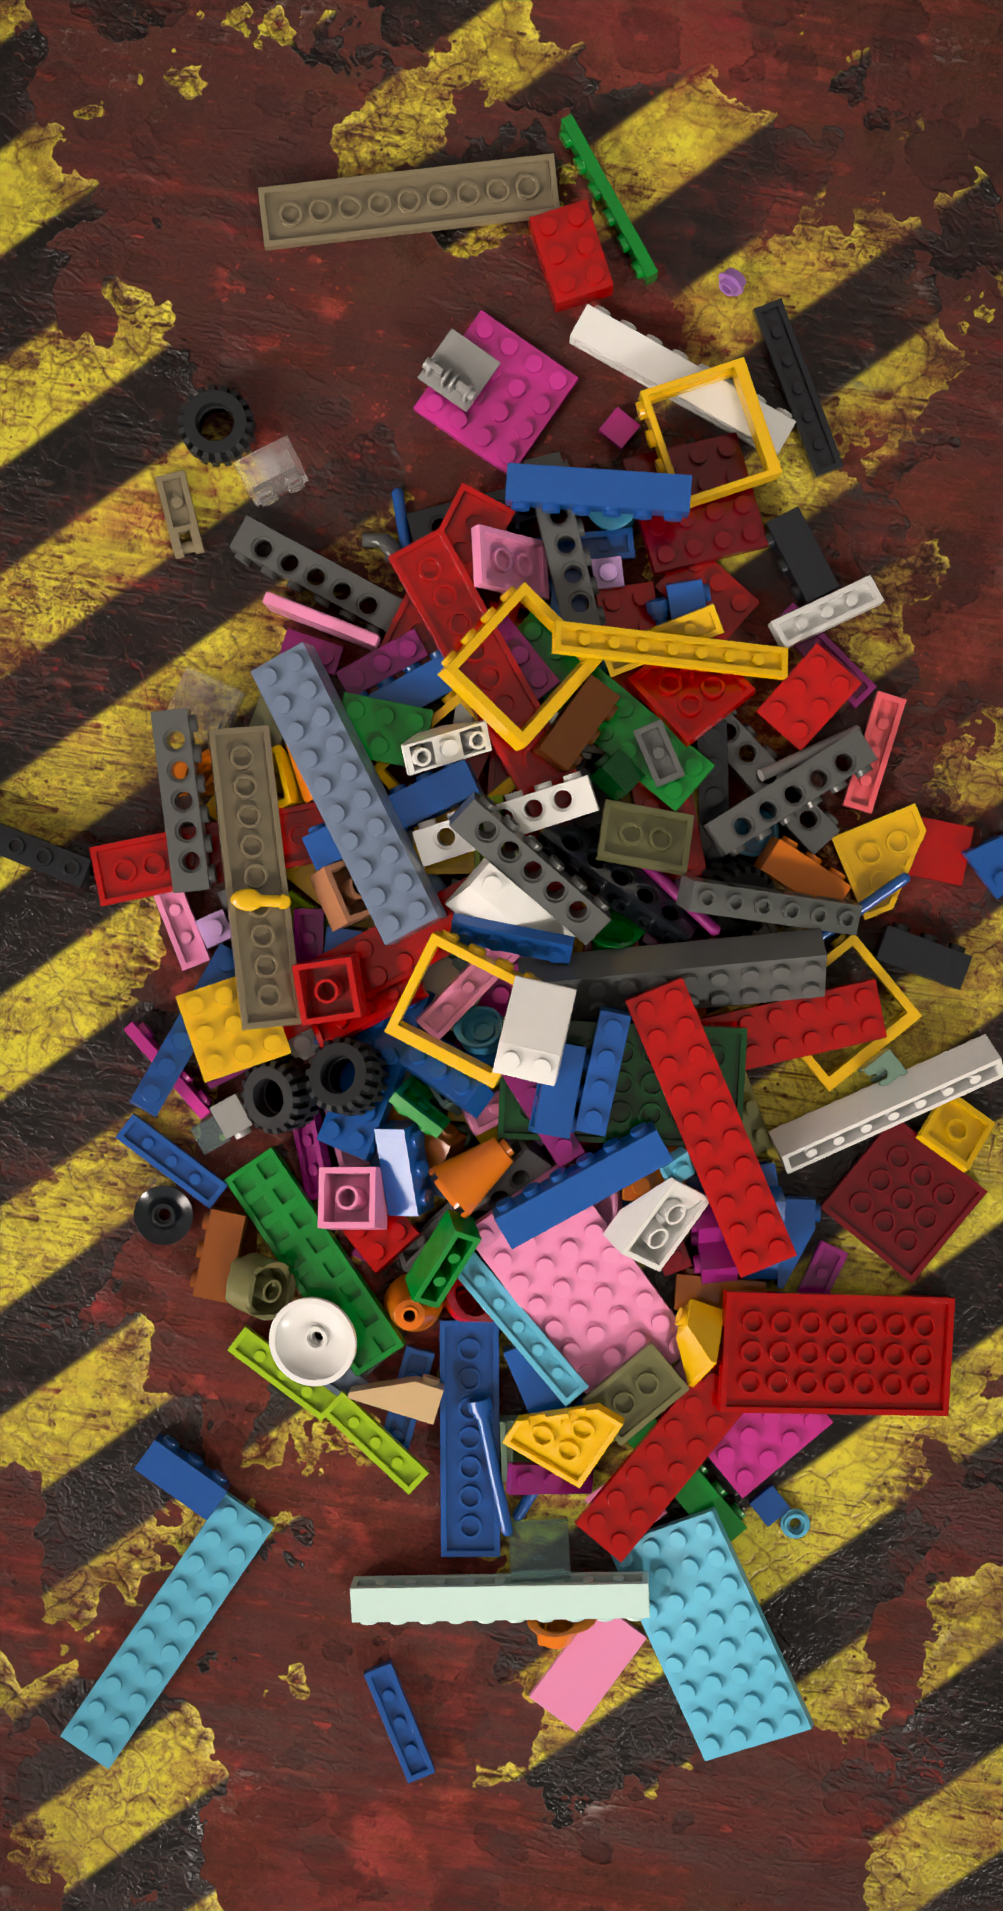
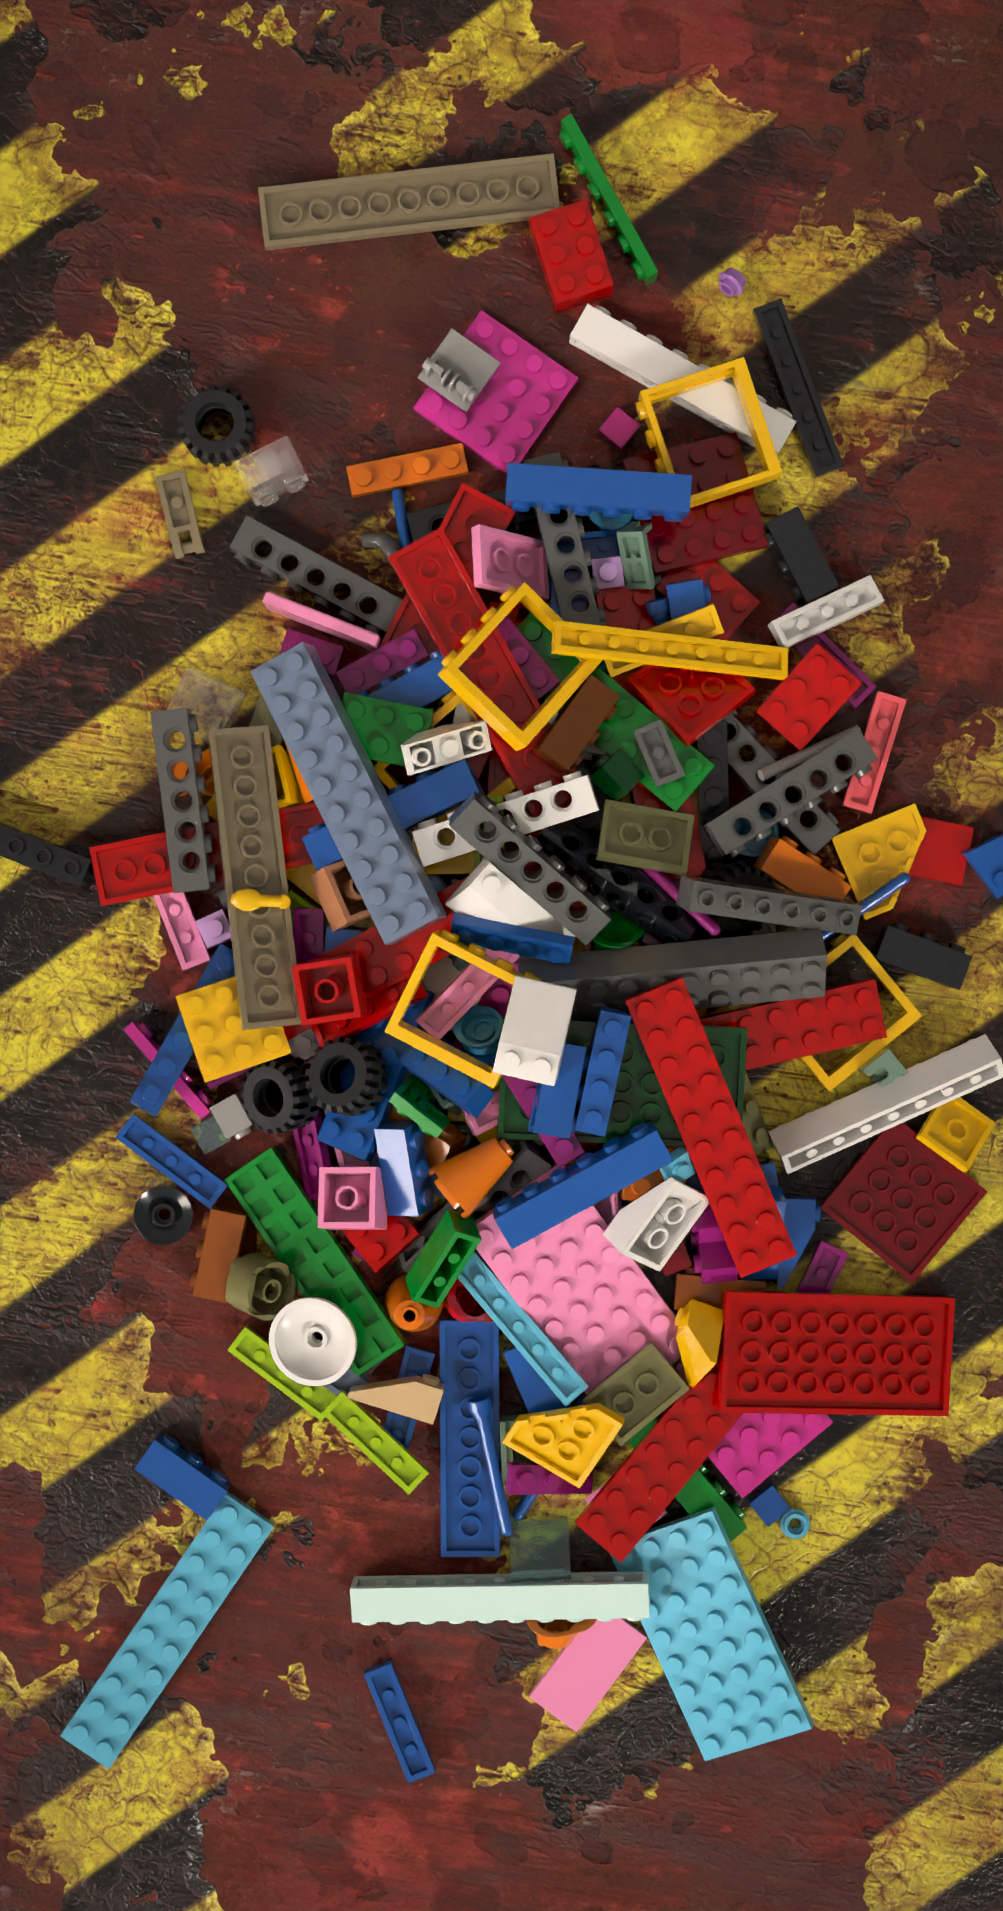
none -> orange plate [346,443,468,498]
none -> sand green hinge [616,521,662,589]

